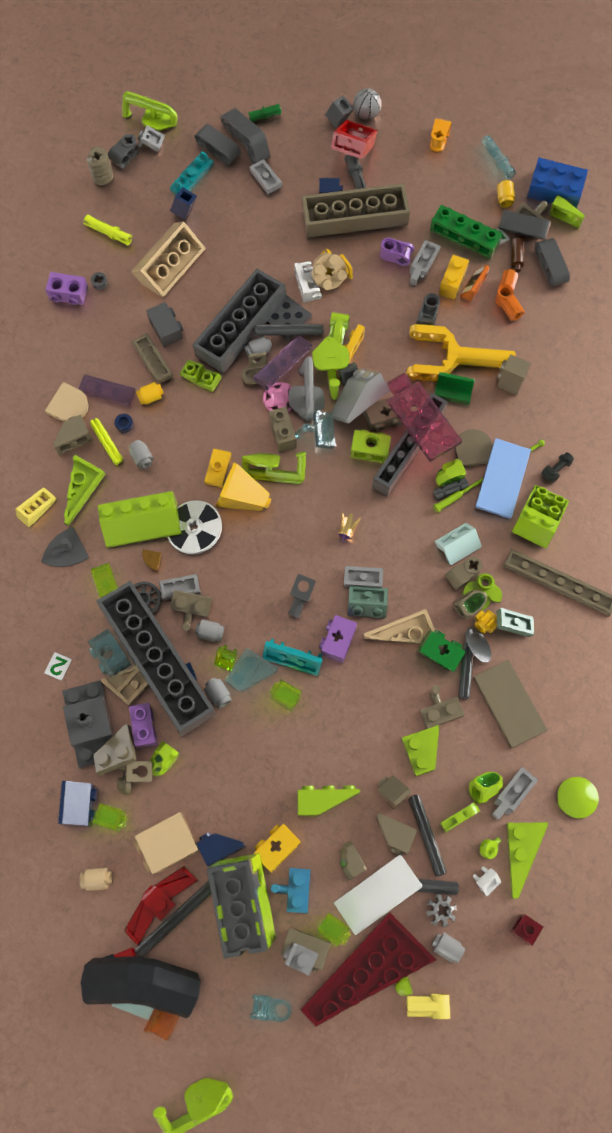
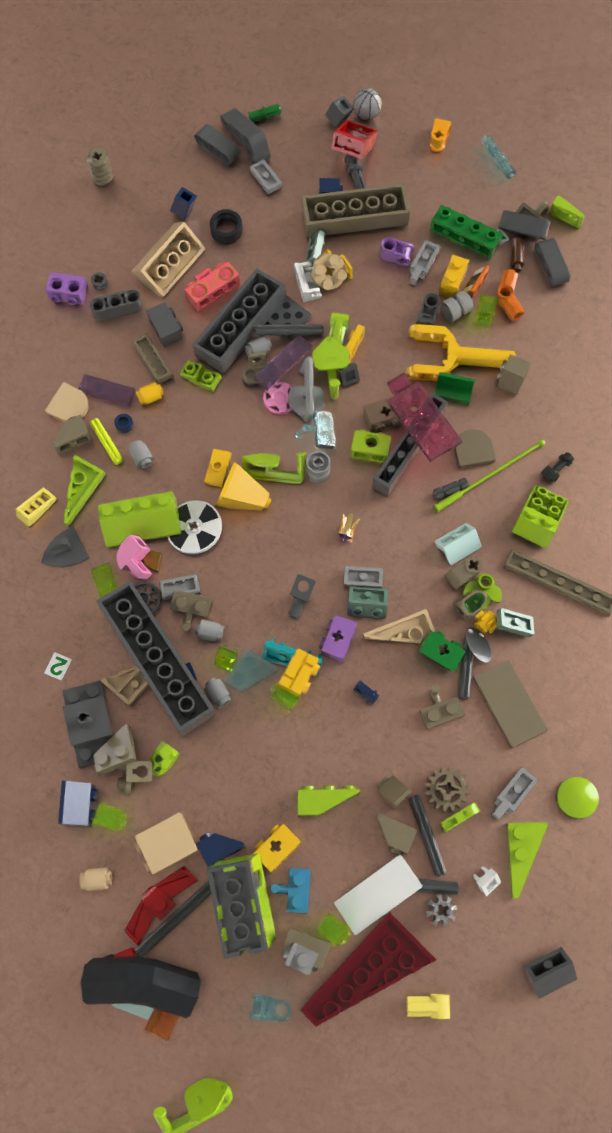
neon yellow pin [83,215,132,245] -> none
clear light blue brick [88,629,131,677] -> none
dark grey piece [108,134,139,168] -> none
lime piece [122,91,178,131] -> none
medium lavender brick [129,703,158,750] -> none
light grey bracket [137,125,165,152] -> none
teal plate [170,151,214,194] -> none
dark tan brick [268,407,297,453] -> none
light grey slope [330,369,390,424] -> none
dark tan rock [339,842,367,880] -> none
lime hinge [395,976,413,996] -> none
lime wing [401,725,439,777] -> none
light grey brick [432,932,465,963] -> none
lime rock [435,459,466,487] -> none
lime rock [469,772,503,804] -> none
light blue tile [475,438,531,519] -> none
lime piece [480,837,501,859] -> none
yellow brick [497,180,515,208] -> none
dark red brick [510,914,543,946] -> none
blue brick [527,157,588,209] -> none
none -> dark grey beam [90,289,143,321]
none -> bright pink brick [117,535,152,580]
none -> coral piece [184,261,240,312]
none -> black tyre [210,209,243,244]
none -> yellow brick [278,648,320,697]
none -> sand green plate [305,229,325,267]
none -> light grey wheel [306,451,331,483]
none -> dark blue pin [353,680,379,705]
none -> dark tan gear [425,766,470,812]
none -> light grey wheel [440,290,474,323]
none -> clear neon green brick [474,294,498,325]
none -> dark grey brick [524,947,577,999]

